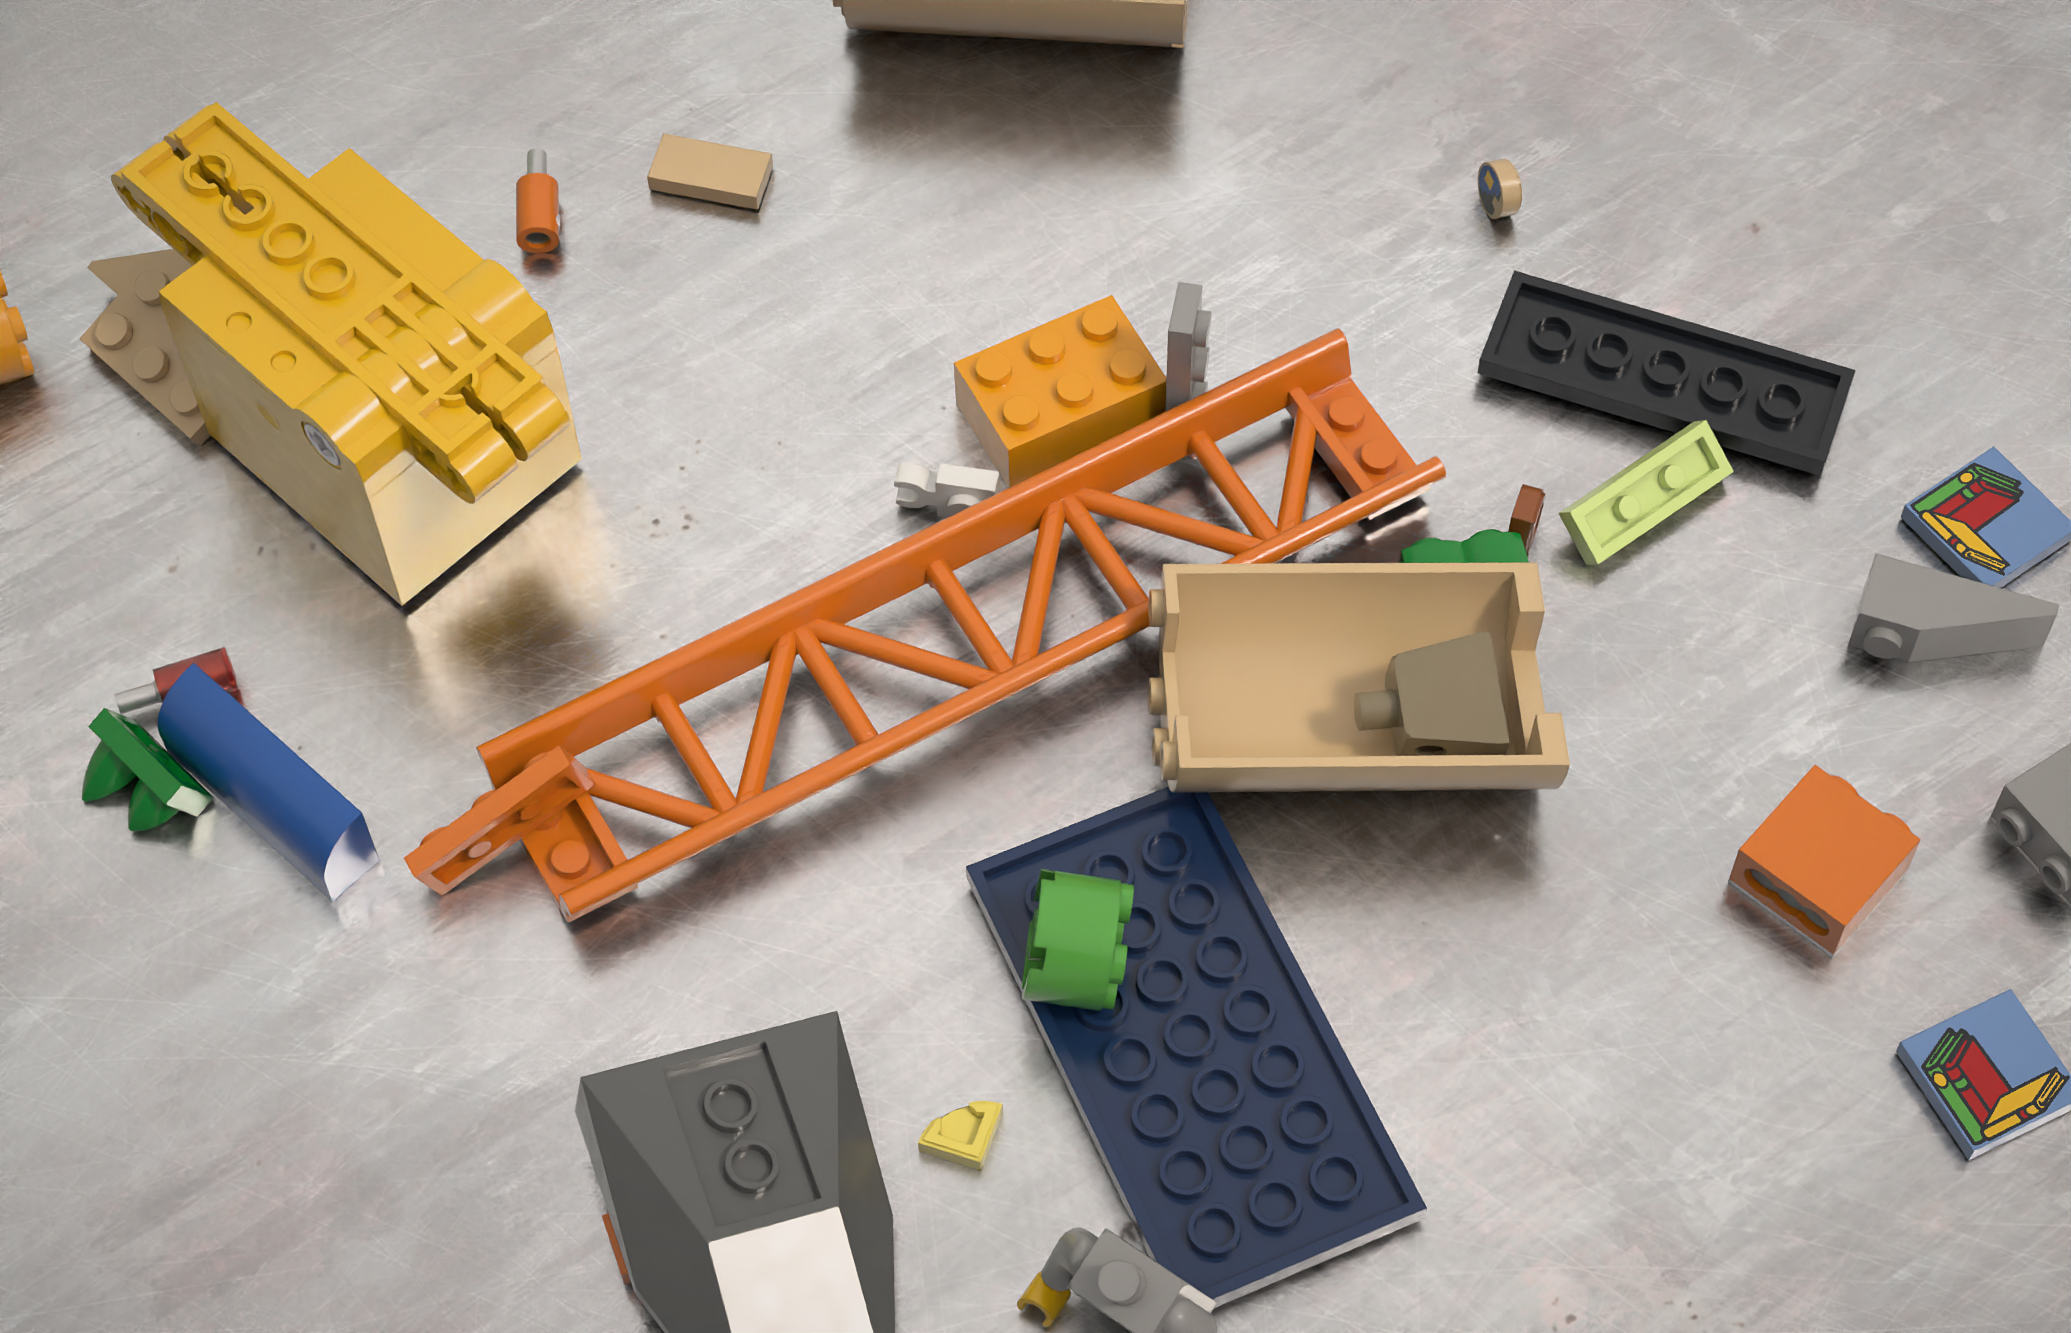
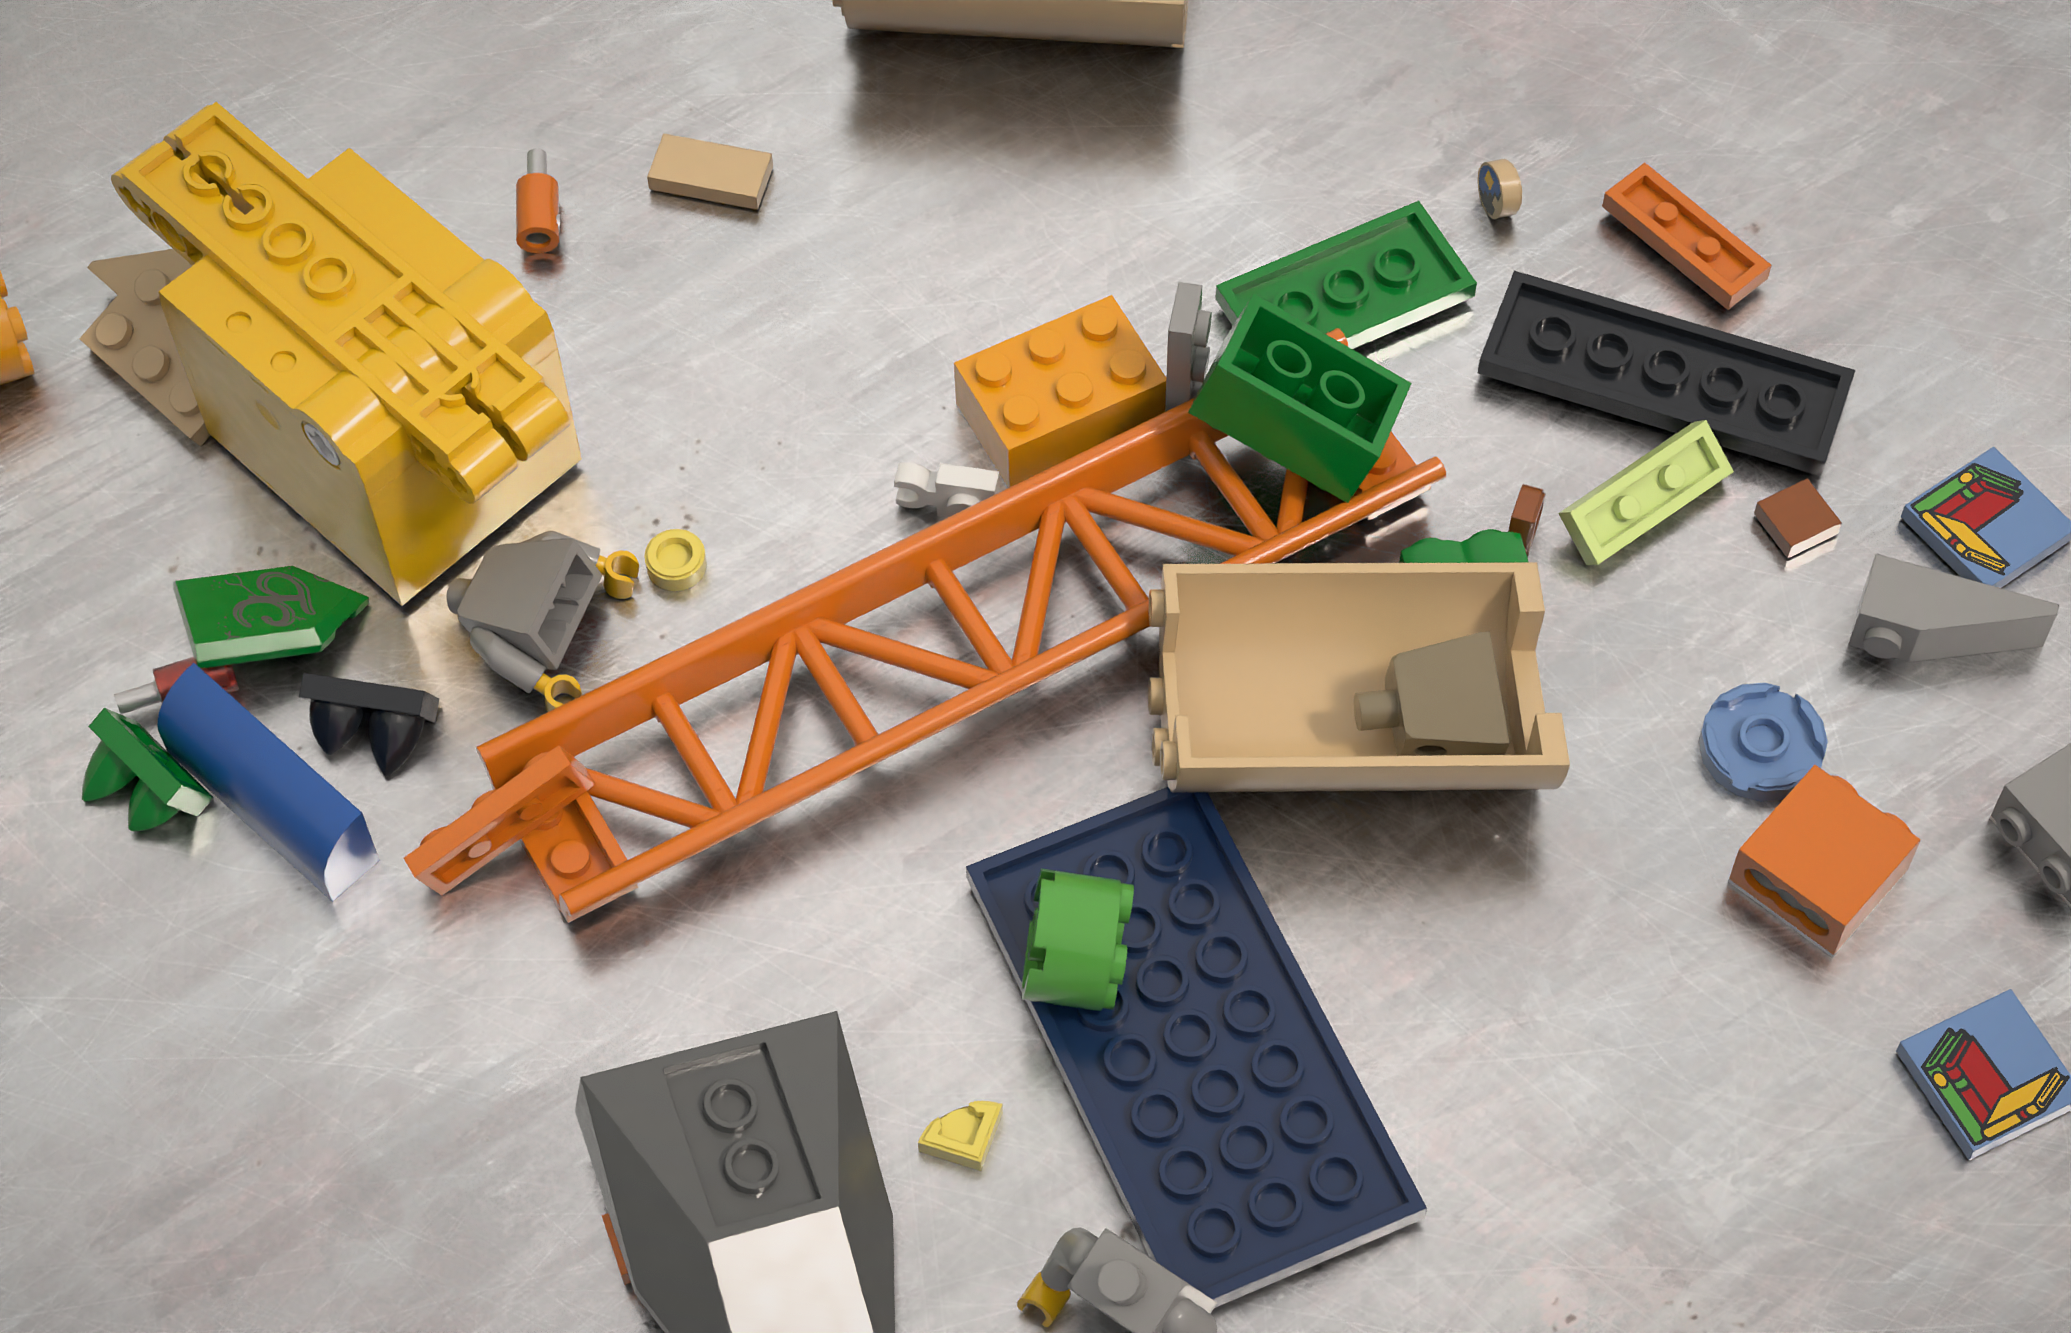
none -> green tile [173,566,369,669]
none -> black tile [299,673,439,776]
none -> light grey torso [446,531,639,712]
none -> light yellow tile [644,529,707,591]
none -> green brick [1188,293,1412,503]
none -> green plate [1215,200,1477,349]
none -> orange plate [1602,162,1772,310]
none -> medium blue tile [1698,683,1828,802]
none -> dark orange tile [1754,478,1842,558]

